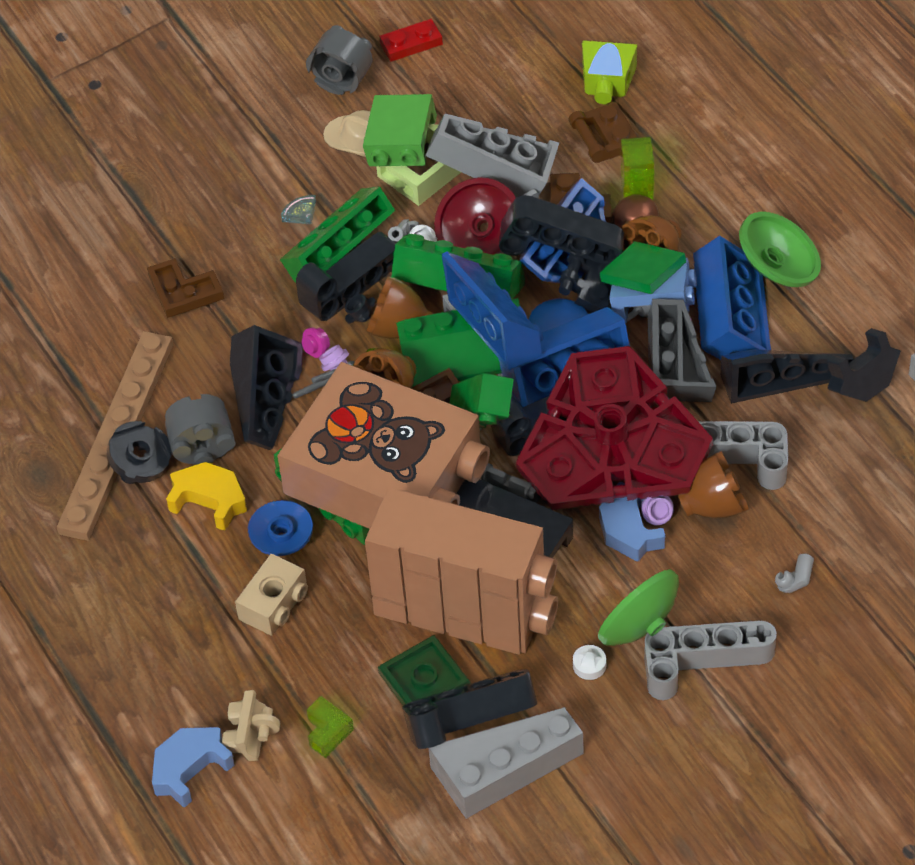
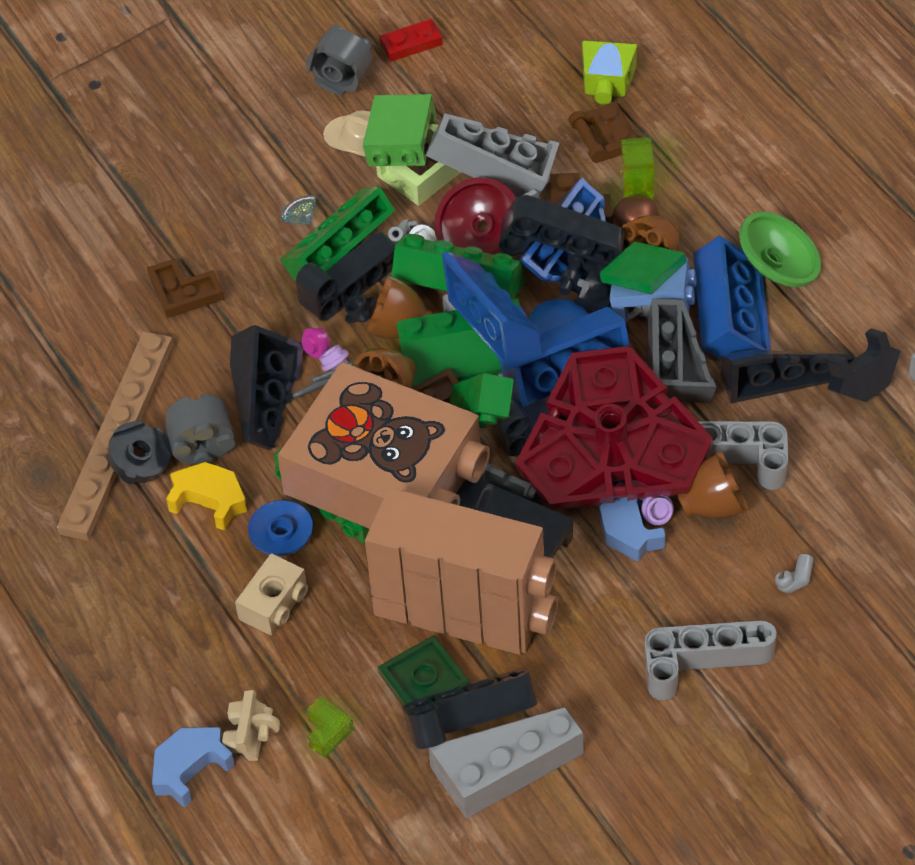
white tile [573,645,606,680] -> none
bright green dish [598,569,679,646] -> none

